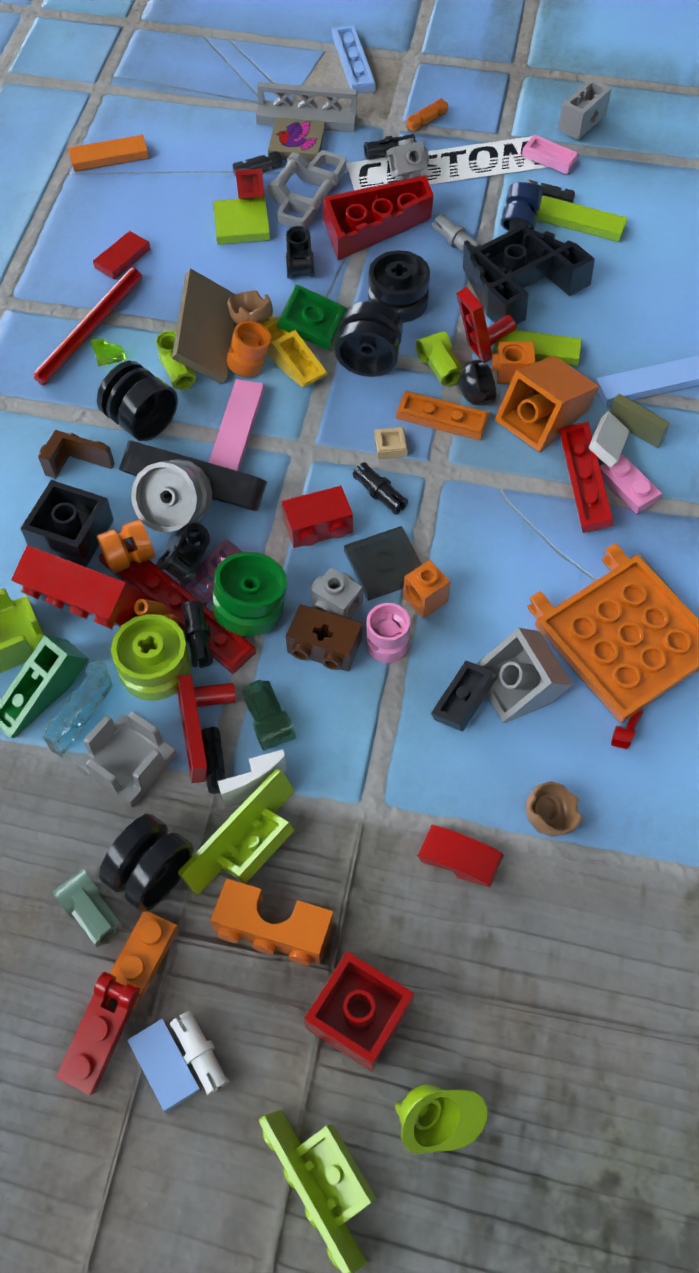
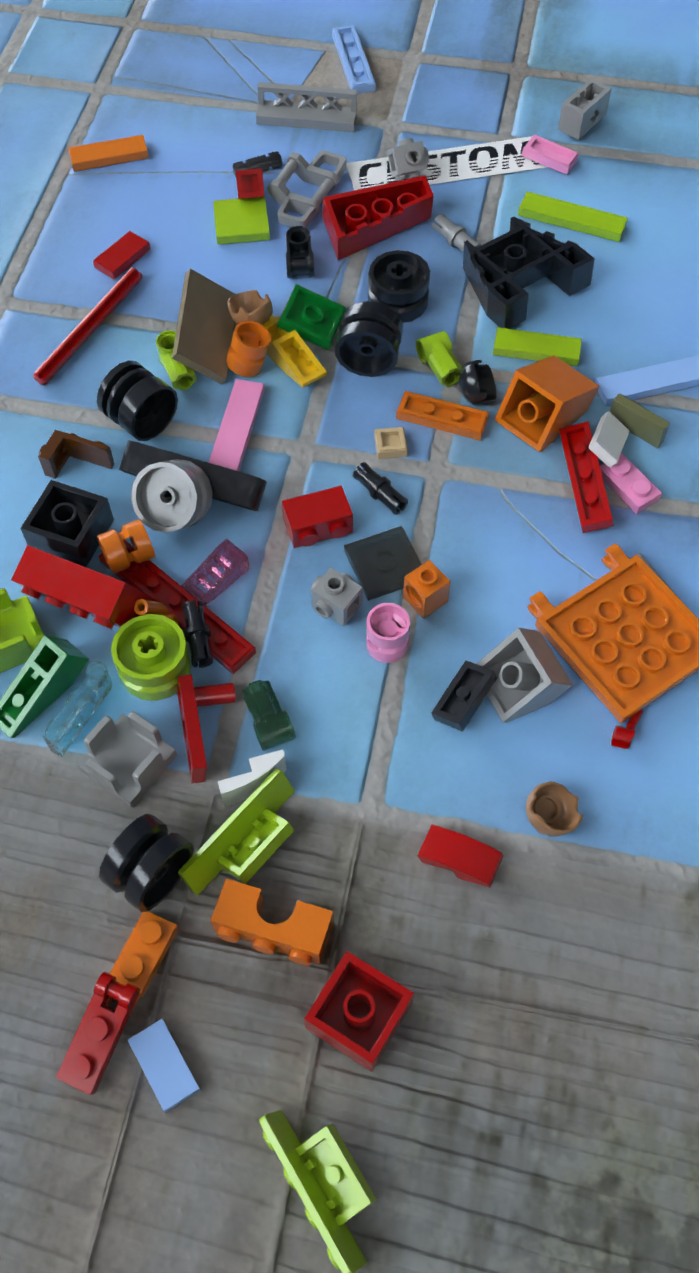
sand green piece [52,869,123,948] -> none
clear neon green tile [91,339,126,367] -> none
black piece [156,523,210,586] -> none
white pin [170,1010,230,1096] -> none
black axle [201,727,226,794] -> none
green wheel [212,552,287,636] -> none
dark tan tile [268,118,325,162] -> none
reddish brown brick [286,604,362,672] -> none
black pin [363,134,416,160] -> none
lime piece [395,1084,487,1154] -> none
orange axle [406,98,448,132] -> none
red piece [456,287,517,364] -> none
orange brick [491,342,535,384] -> none
dark blue wheel [501,182,543,231] -> none
black axle [526,180,575,203] -> none

